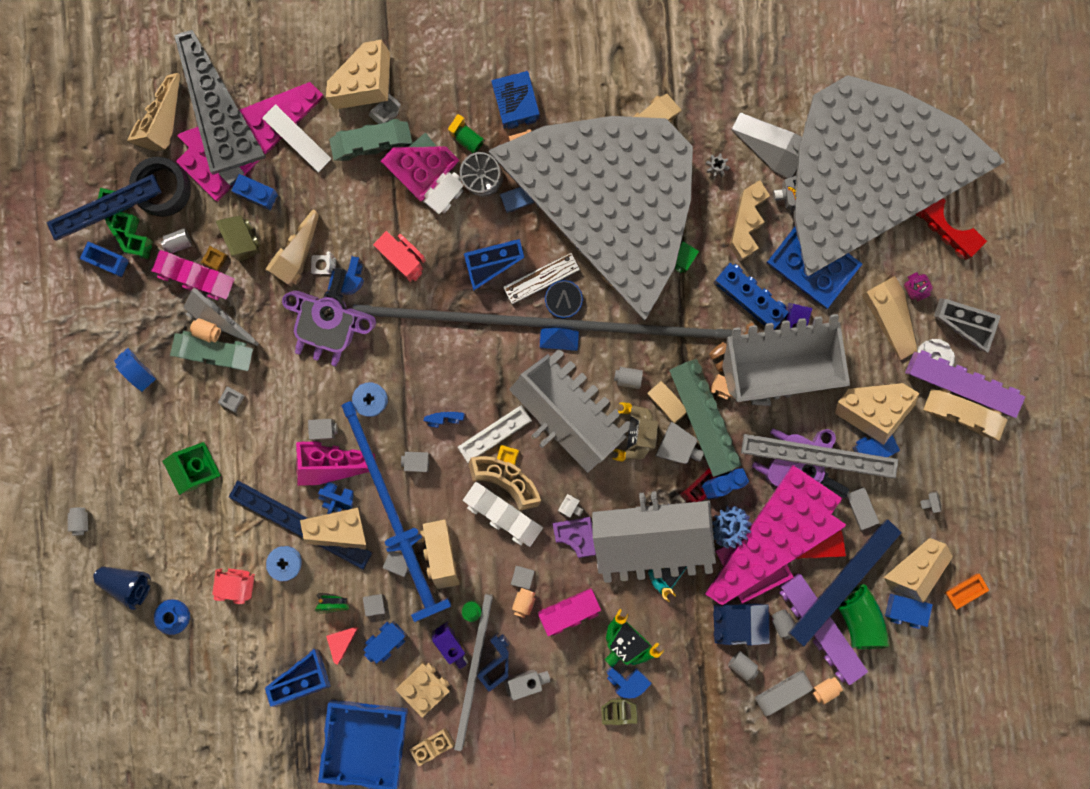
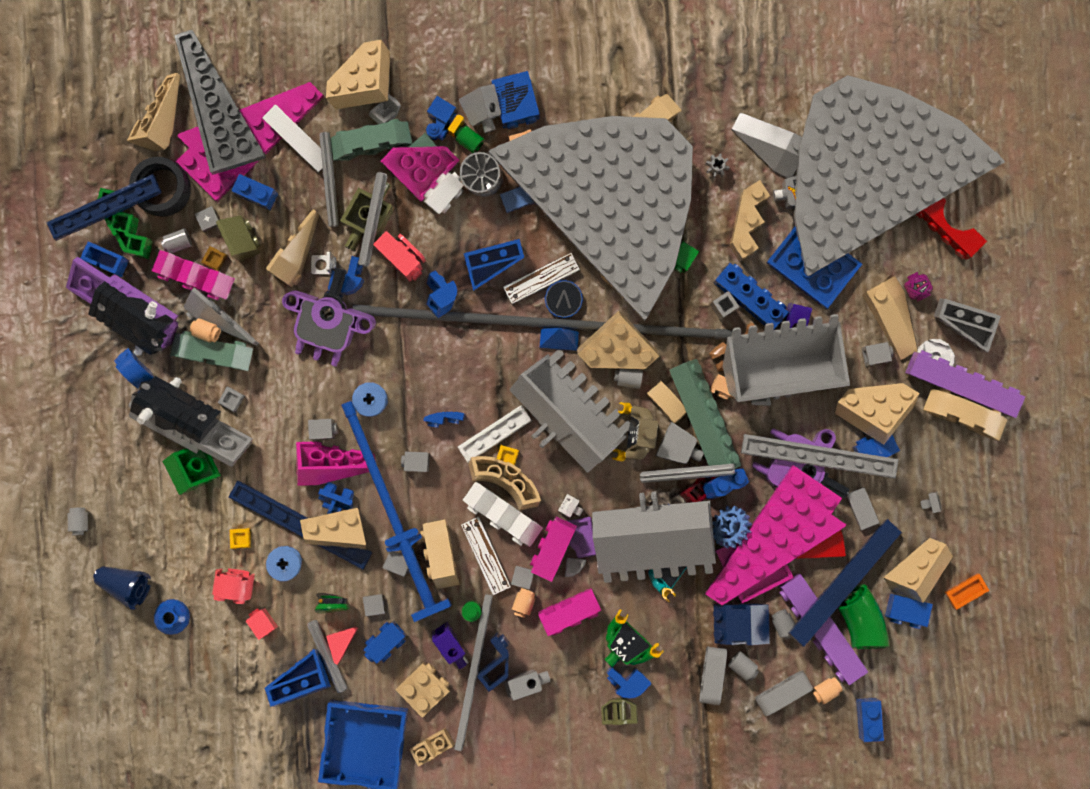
light grey tile [218,167,244,186] -> none
none -> piece [66,257,178,356]
none -> piece [129,376,253,467]
none -> light grey tile [195,206,219,232]
none -> yellow tile [229,528,251,549]
none -> coral brick [246,608,278,640]
none -> light grey axle [307,620,347,693]
none -> light grey axle [319,132,339,227]
none -> olive brick [340,182,394,252]
none -> light grey axle [358,172,388,267]
none -> blue brick [426,96,457,140]
none -> blue brick [426,270,457,318]
none -> light grey torso [459,84,501,133]
none -> white tile [461,517,511,595]
none -> dark pink brick [530,516,577,582]
none -> light grey tile [565,557,586,577]
none -> tan brick [577,311,659,369]
none -> light grey axle [640,464,735,483]
none -> light grey beam [699,646,727,705]
none -> light grey brick [710,291,739,320]
none -> blue brick [856,698,884,742]
none -> light grey brick [861,342,893,367]

